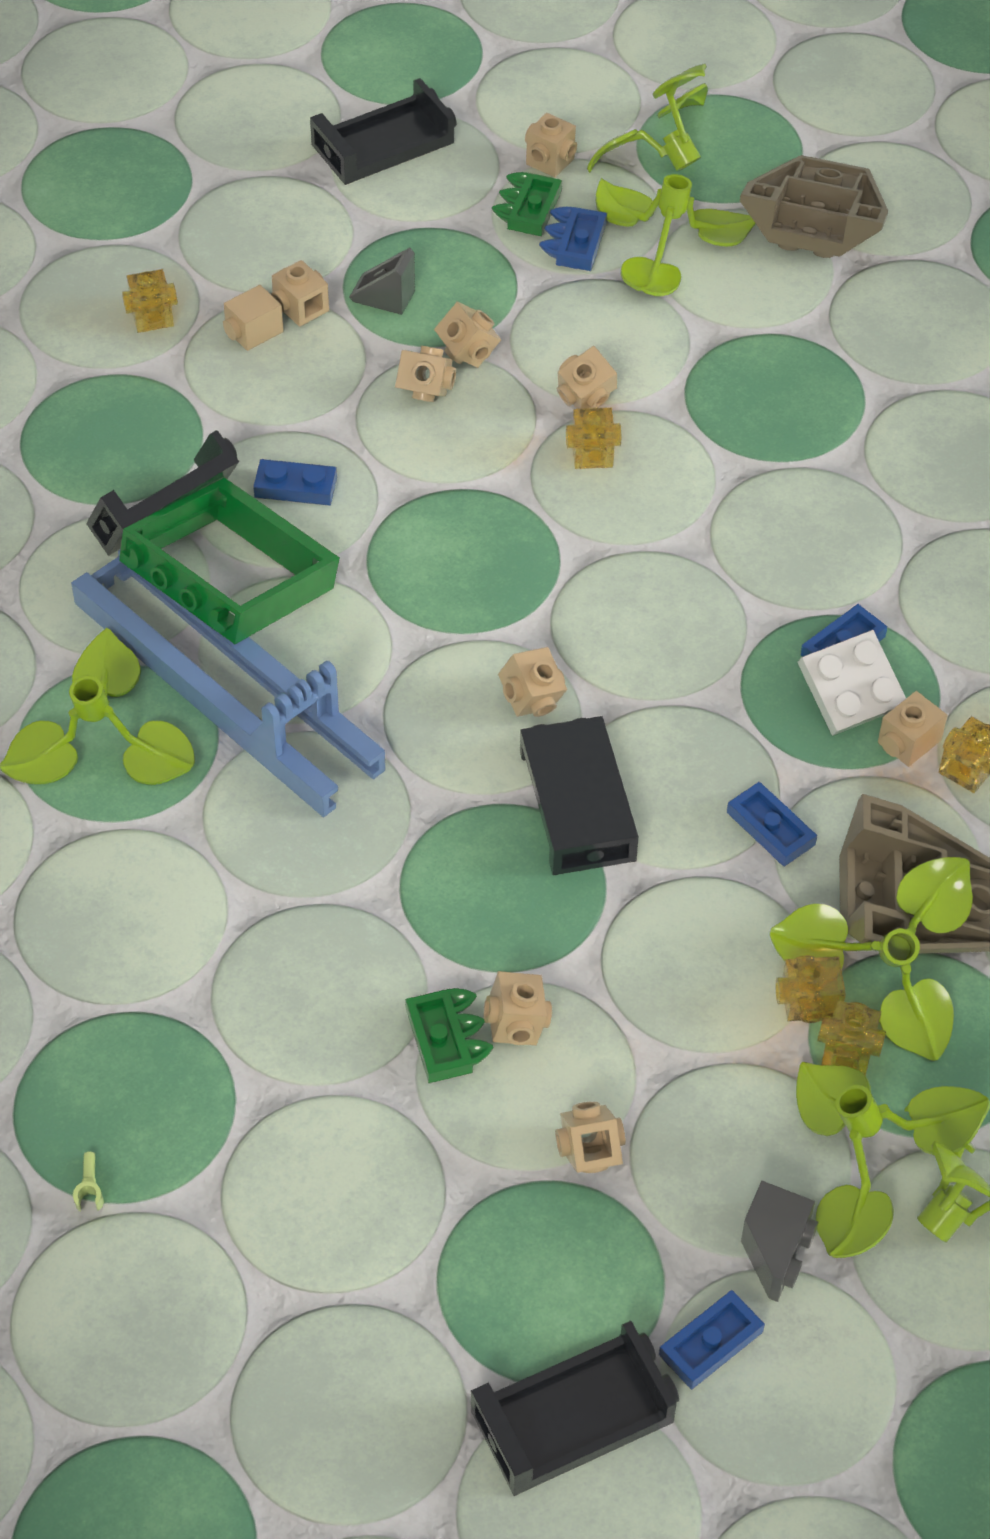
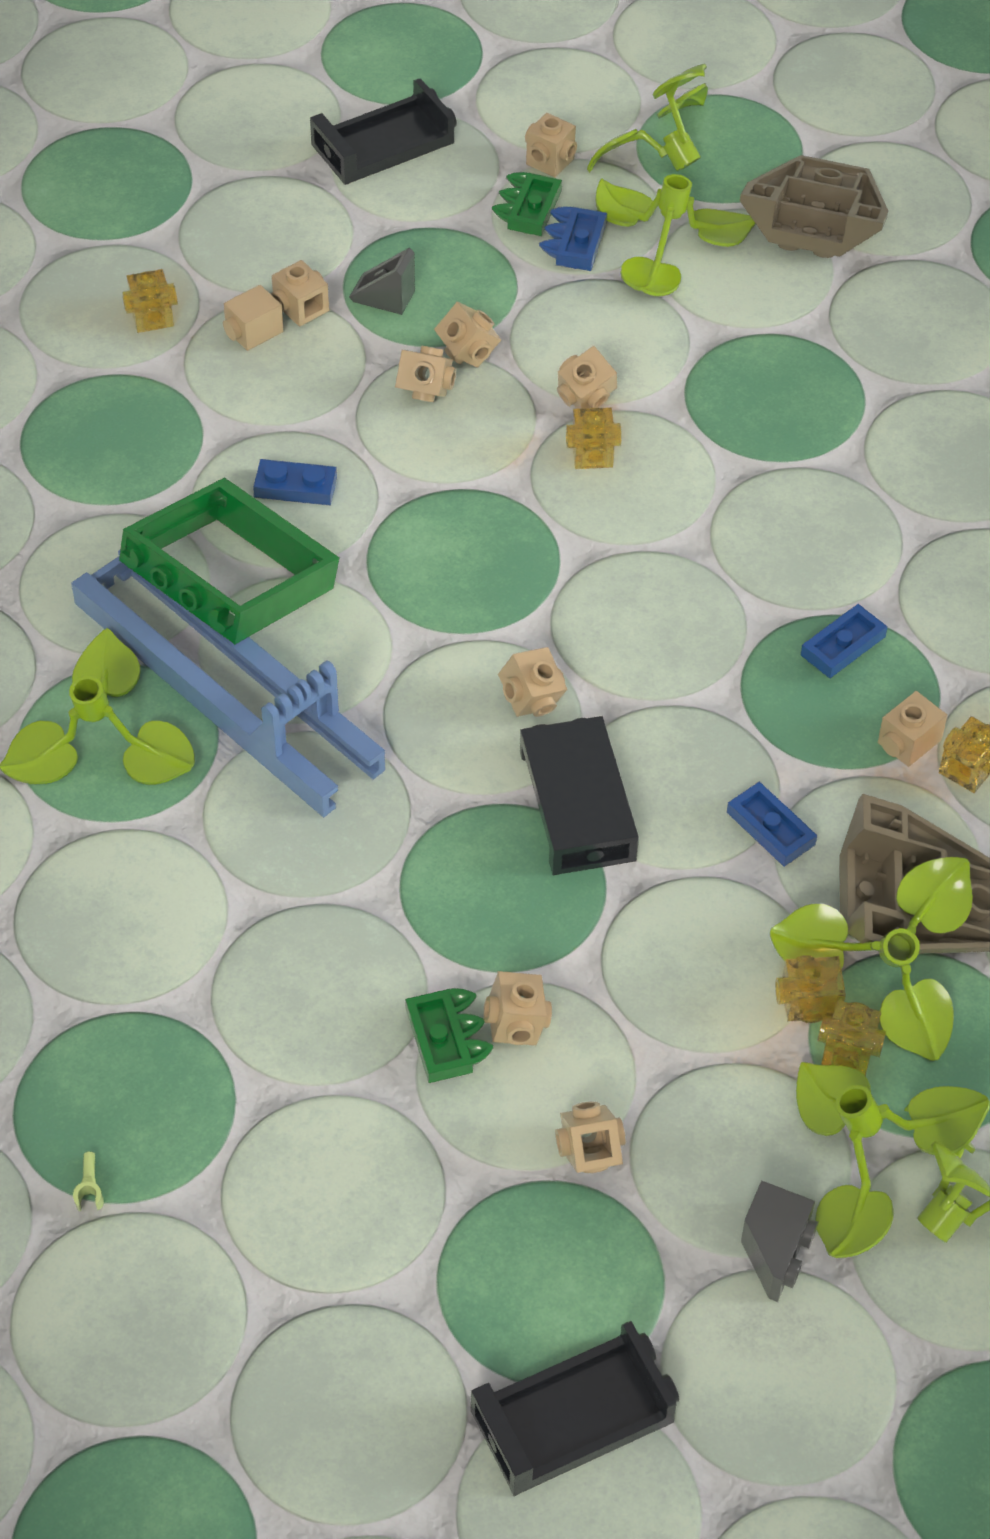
black panel [86,430,239,556] -> none
blue plate [659,1290,765,1390] -> none
white plate [797,630,906,736] -> none

